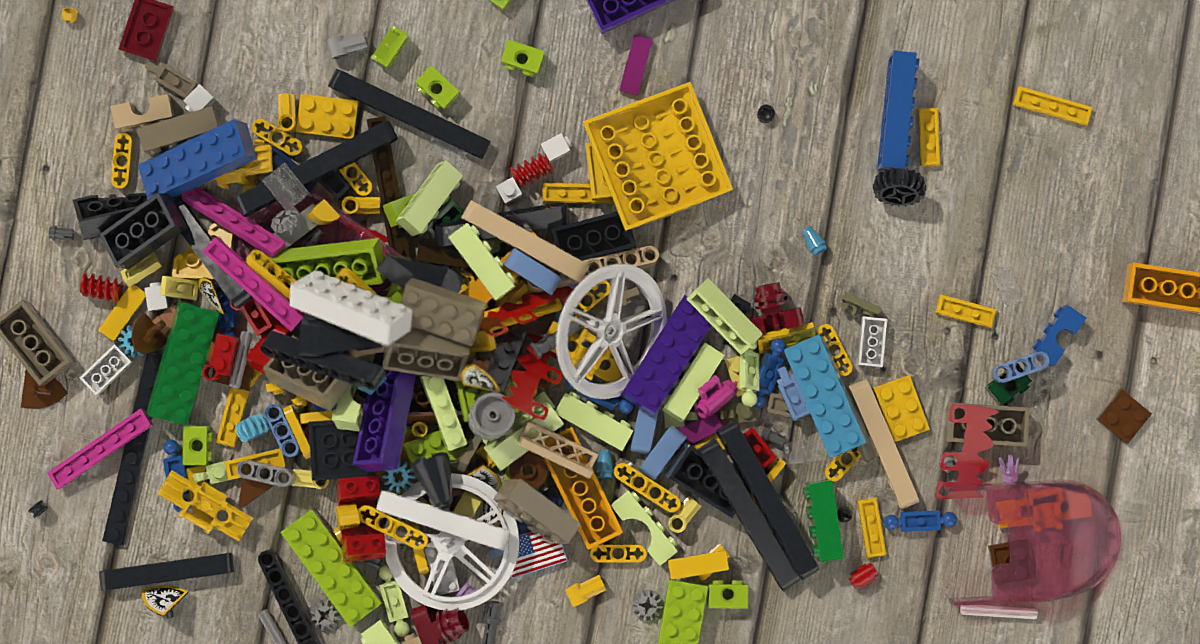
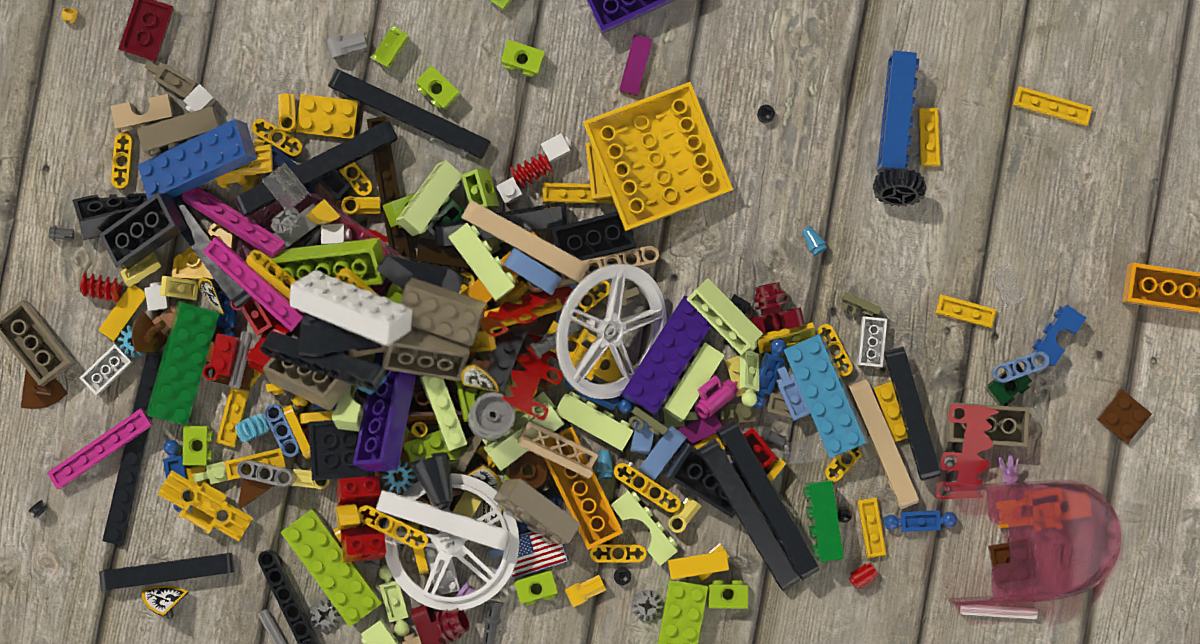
none -> white brick [321,223,352,245]
none -> lime brick [461,169,499,210]
none -> lime brick [514,569,558,606]
none -> black bush [614,567,631,585]
none -> olive plate [628,406,668,436]
none -> black beam [884,346,941,481]

